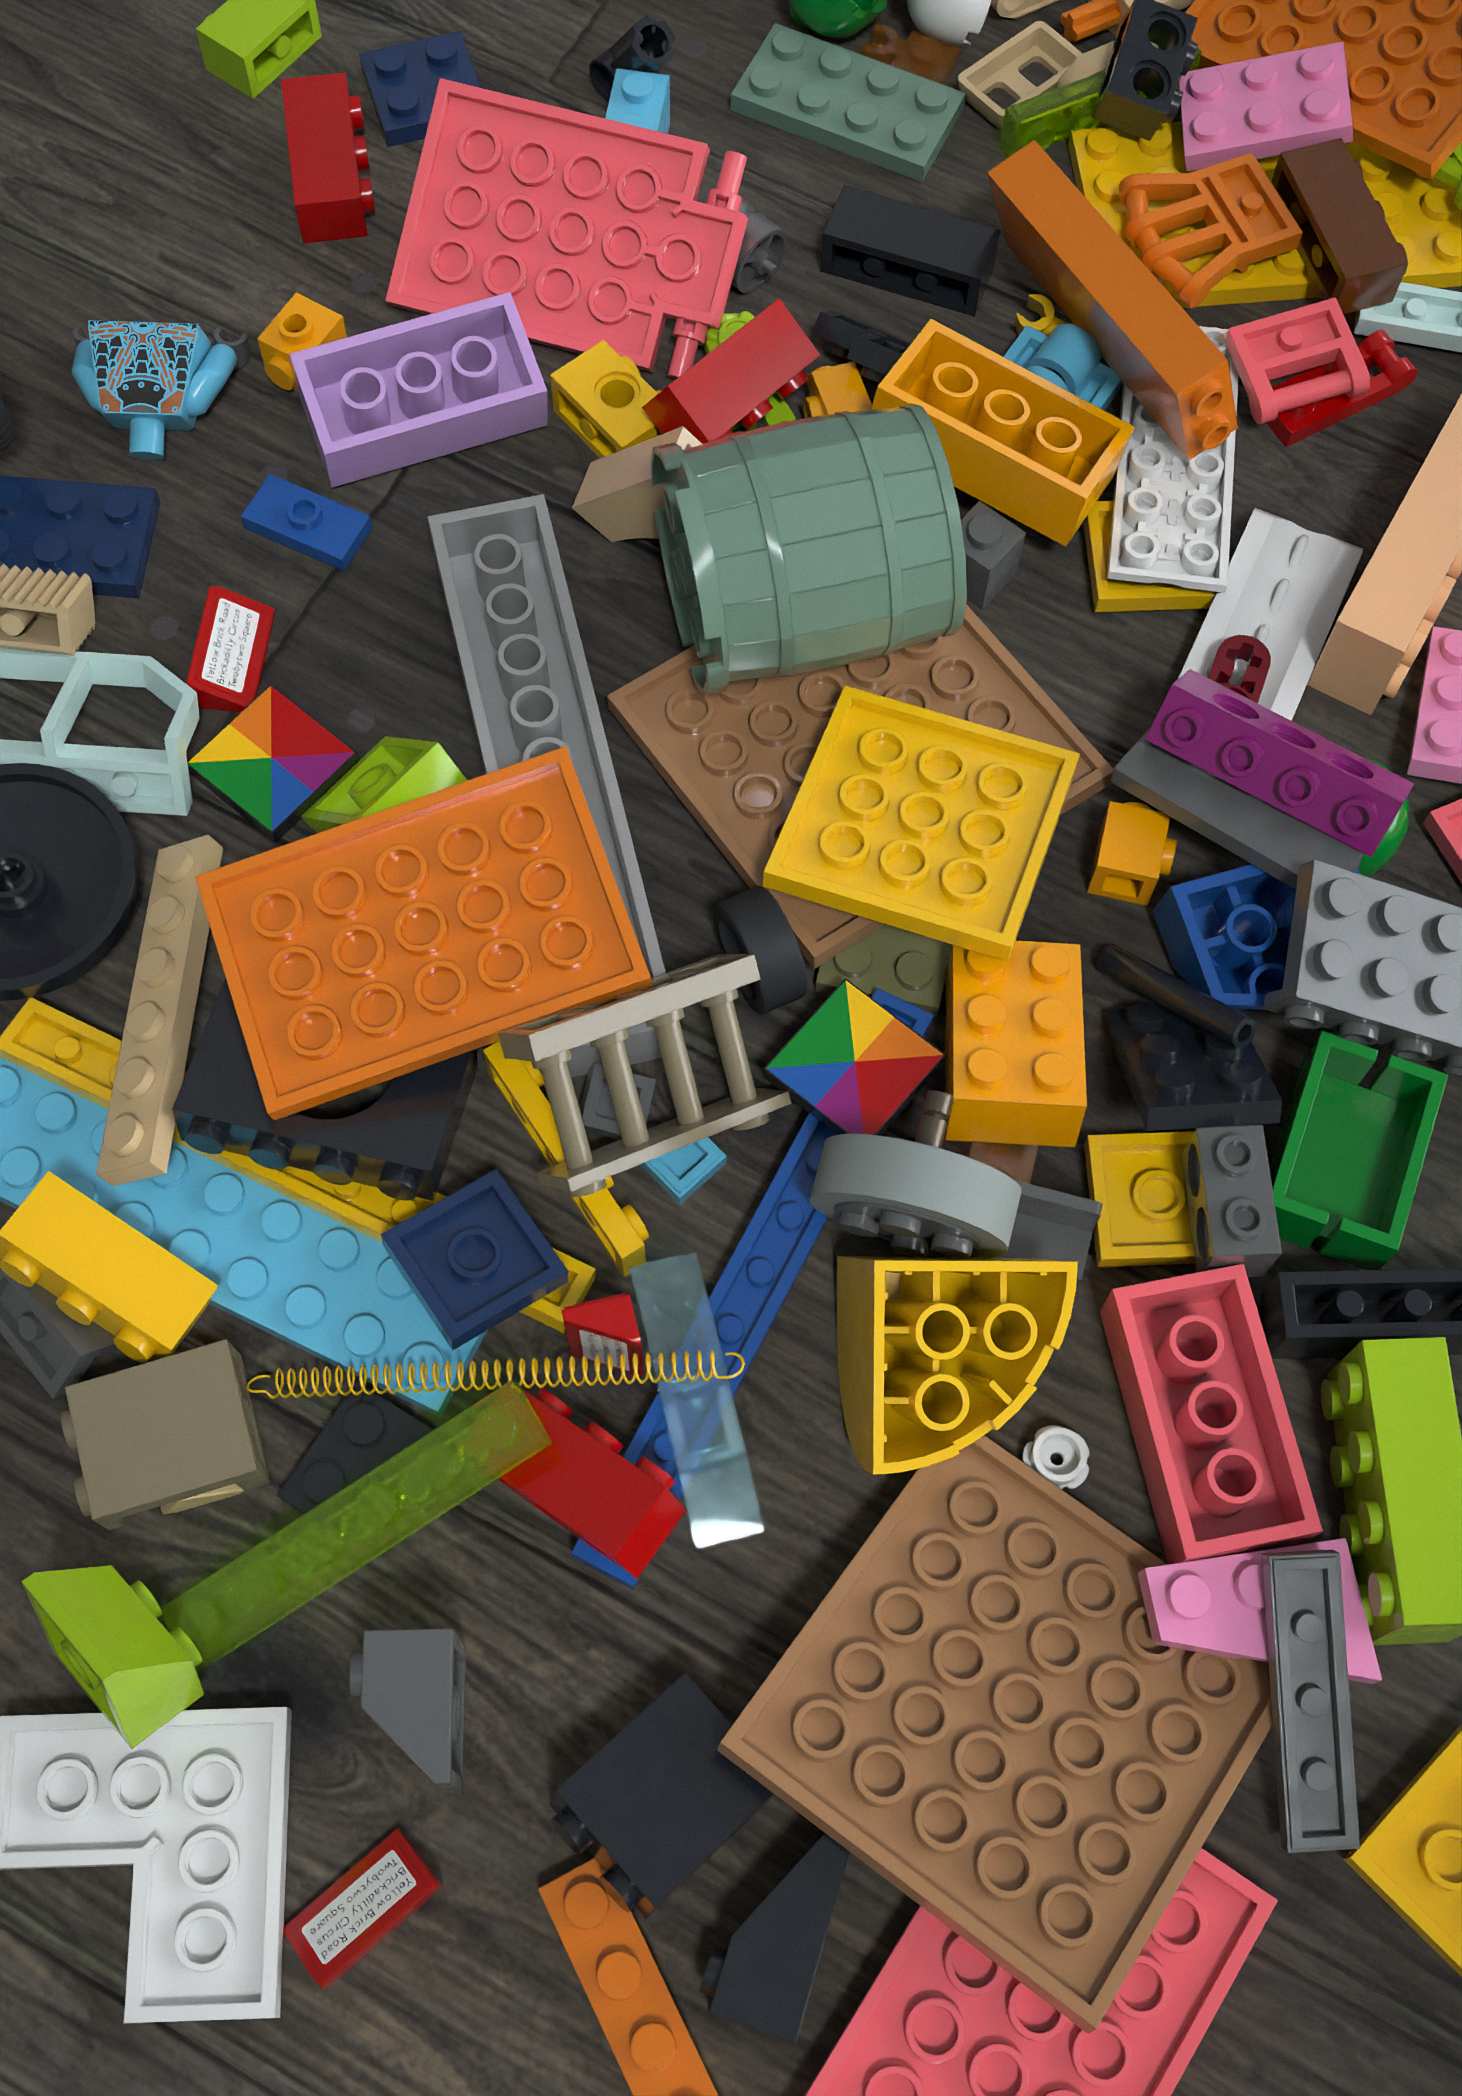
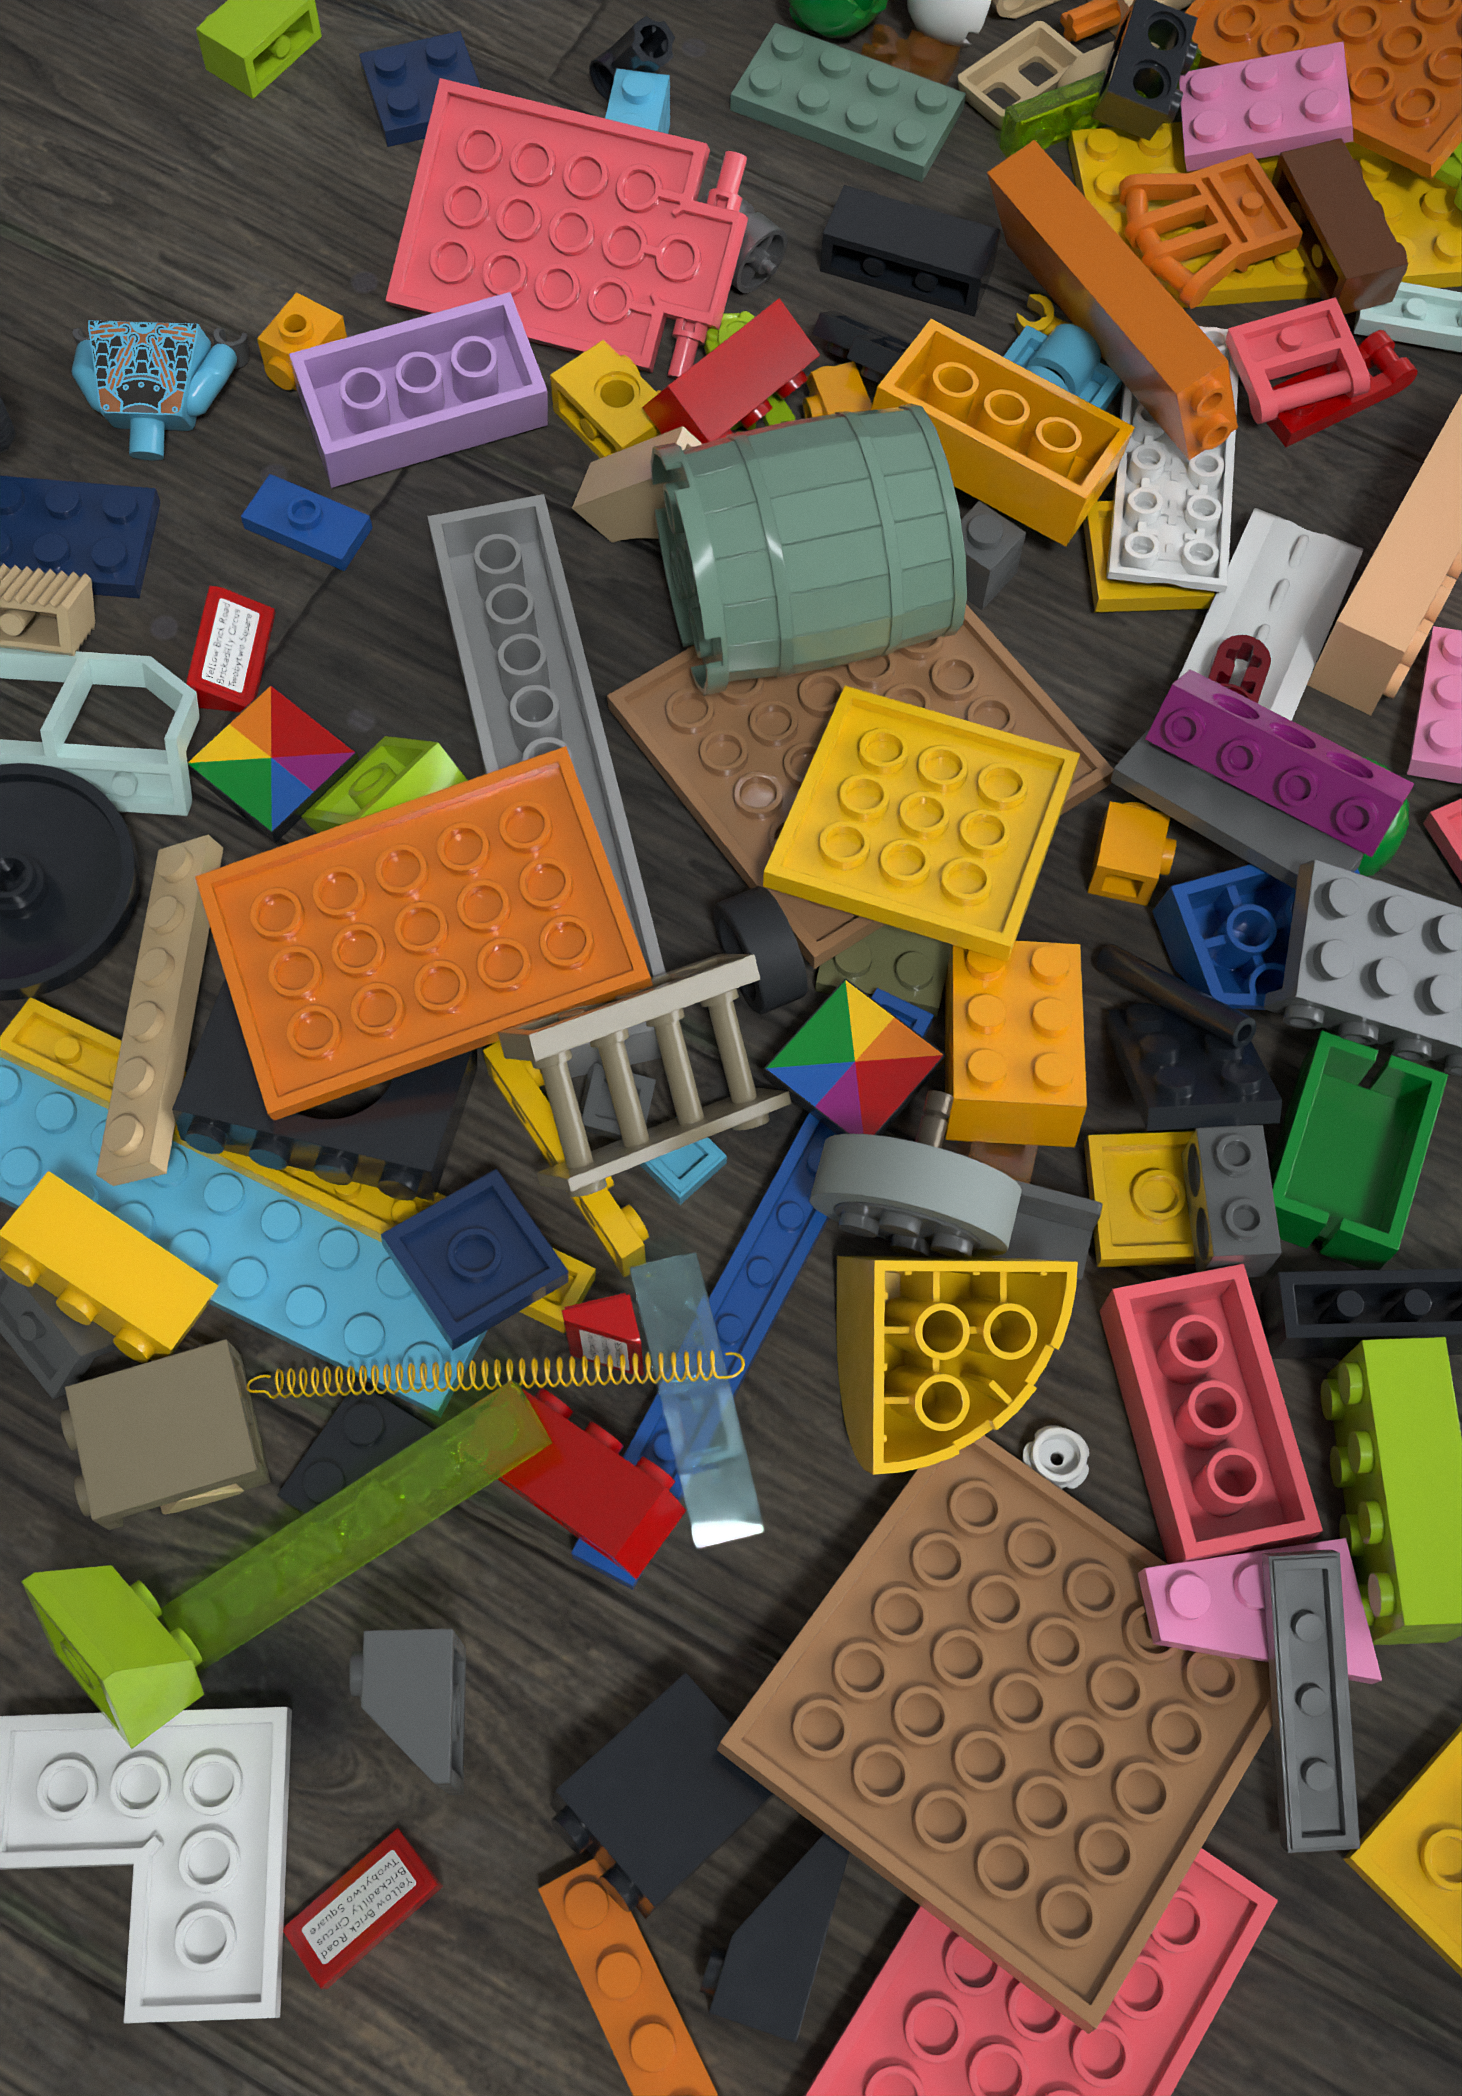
red brick [281,72,375,244] -> none

